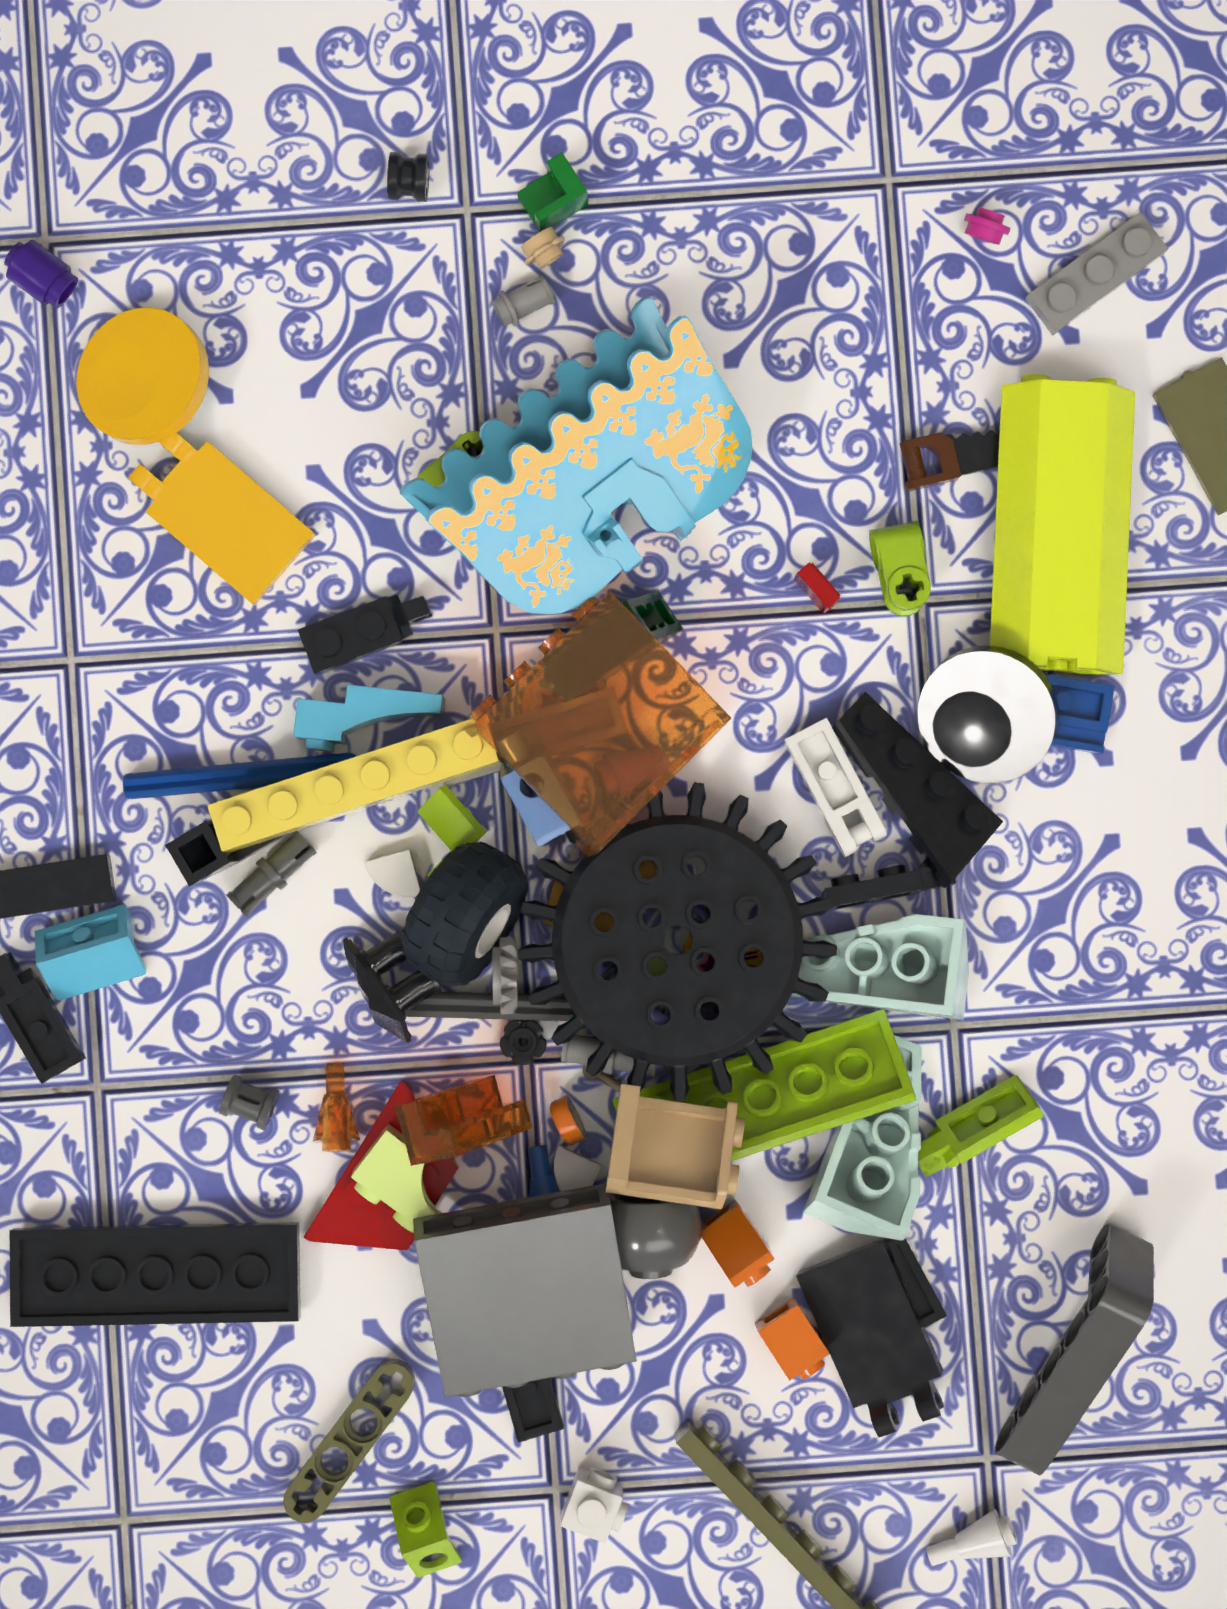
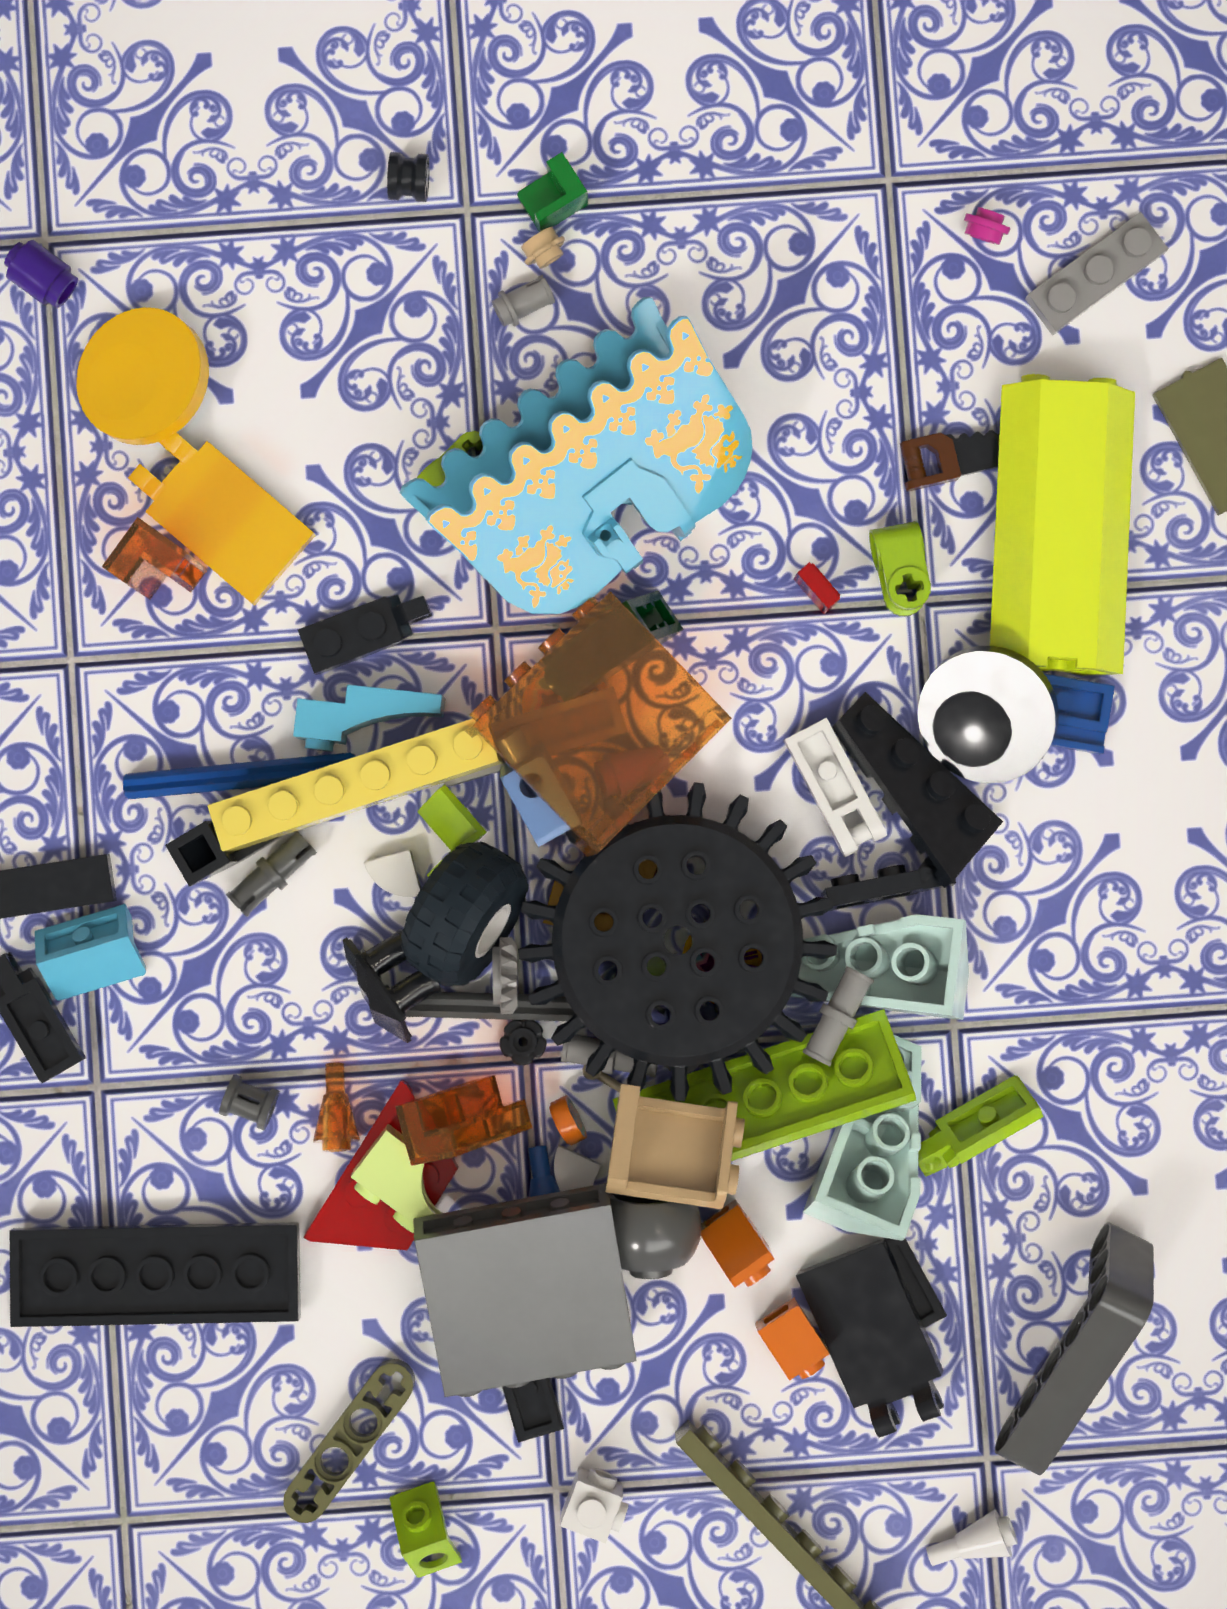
none -> clear orange piece [102,517,208,600]
none -> light grey pin [802,966,874,1066]

